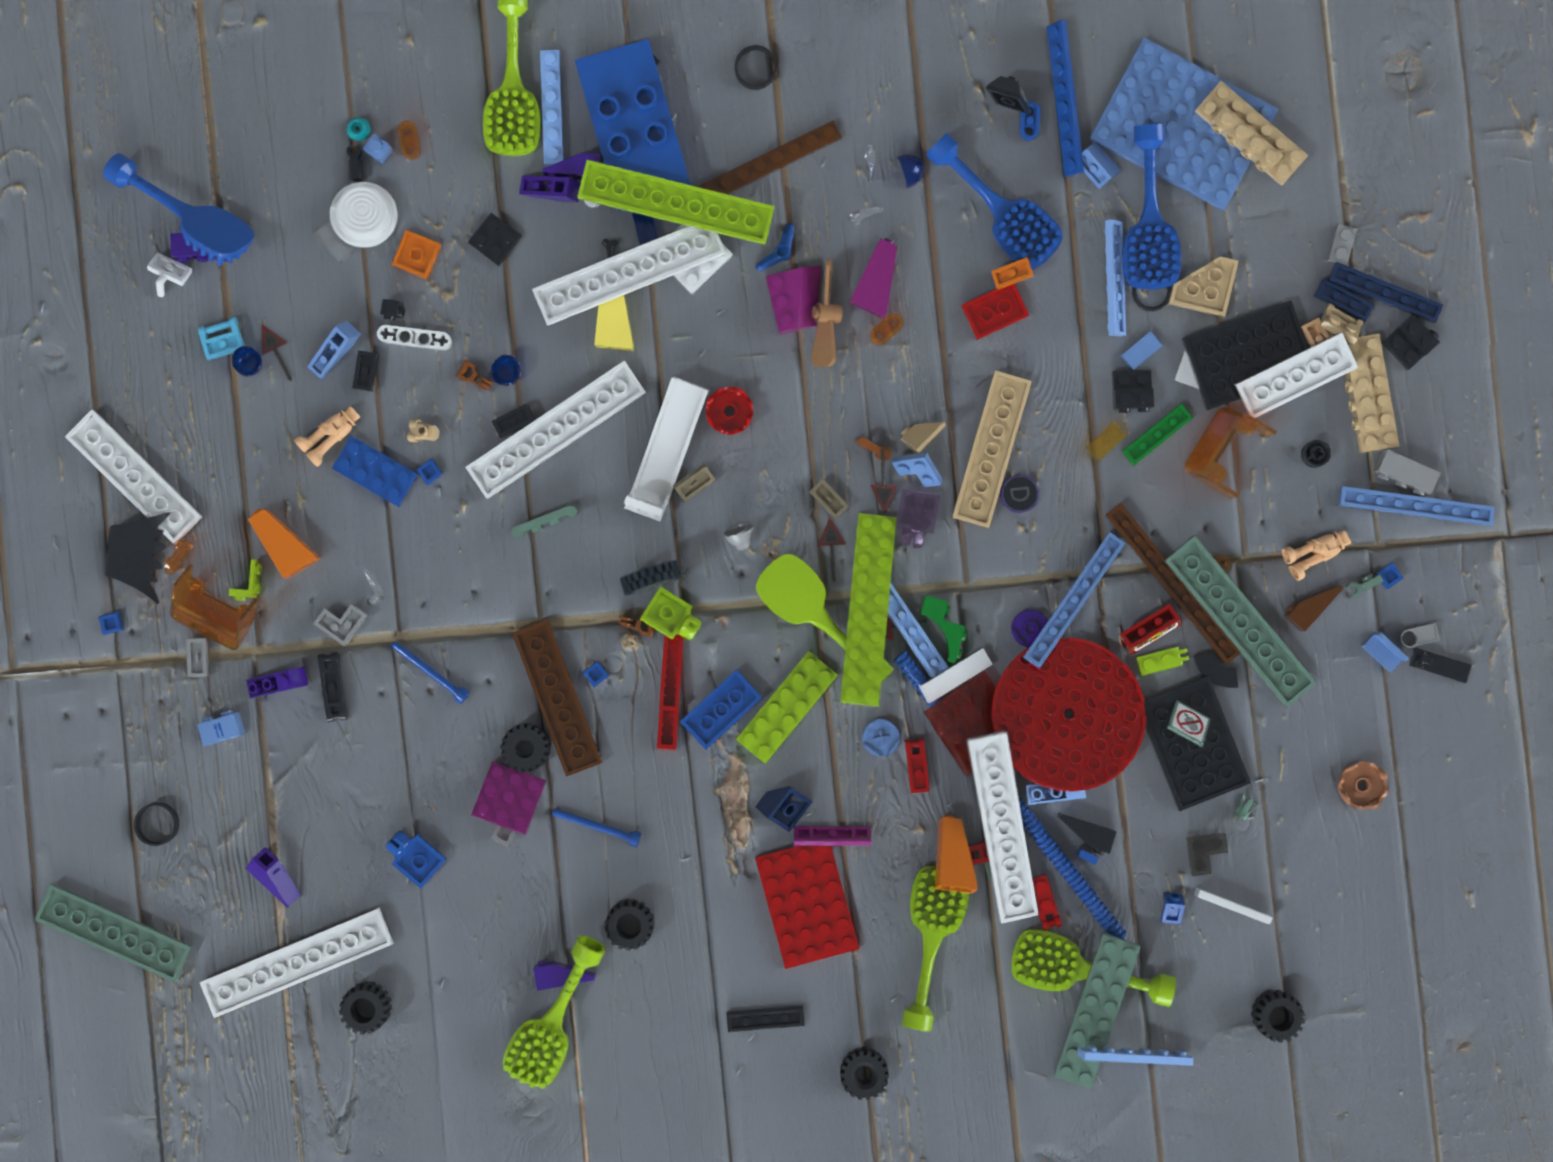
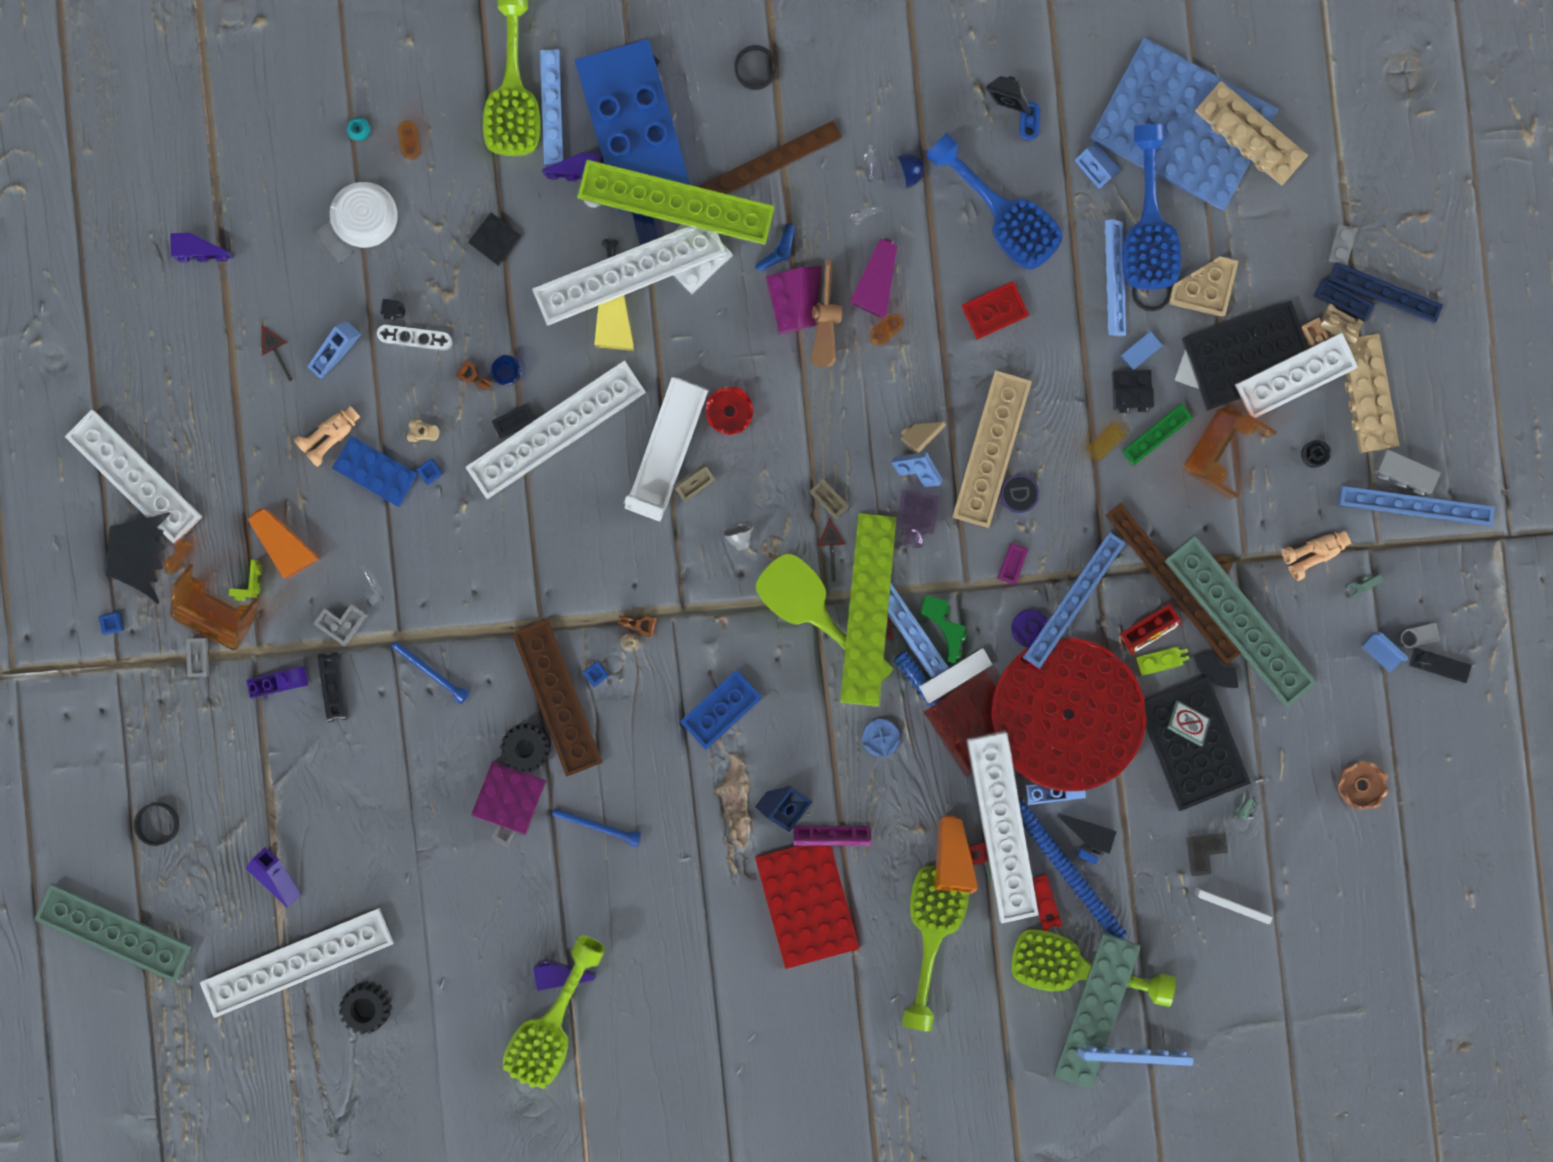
blue piece [103,153,254,266] -> none
white plate [147,252,192,297] -> none
medium blue brick [197,710,246,746] -> none
medium azure plate [198,316,245,360] -> none
clear blue hair [232,346,262,377] -> none
black bar [346,146,363,181] -> none
black plate [352,350,379,392] -> none
medium blue brick [363,133,394,165] -> none
blue plate [385,830,447,889] -> none
orange tile [391,229,442,280] -> none
sand green plate [511,505,579,539] -> none
dark purple slope [519,175,581,203] -> none
black tyre [605,899,654,951] -> none
black wheel [620,560,682,596] -> none
lime plate [640,586,702,640] -> none
red slope [657,635,684,751] -> none
black tile [726,1006,805,1032] -> none
lime plate [736,651,838,764] -> none
black tyre [840,1047,889,1100] -> none
dark orange piece [854,437,892,461] -> none
clear smoke piece [870,449,898,513] -> none
red plate [904,737,930,793] -> none
orange tile [991,257,1034,290] -> none
blue plate [1046,20,1084,177] -> none
blue bracket [1160,892,1185,925] -> none
black tyre [1251,990,1305,1043] -> none
reddish brown slope [1284,585,1343,631] -> none
blue plate [1375,563,1403,589] -> none
black plate [1381,314,1440,370] -> none
none -> magenta tile [997,543,1029,585]

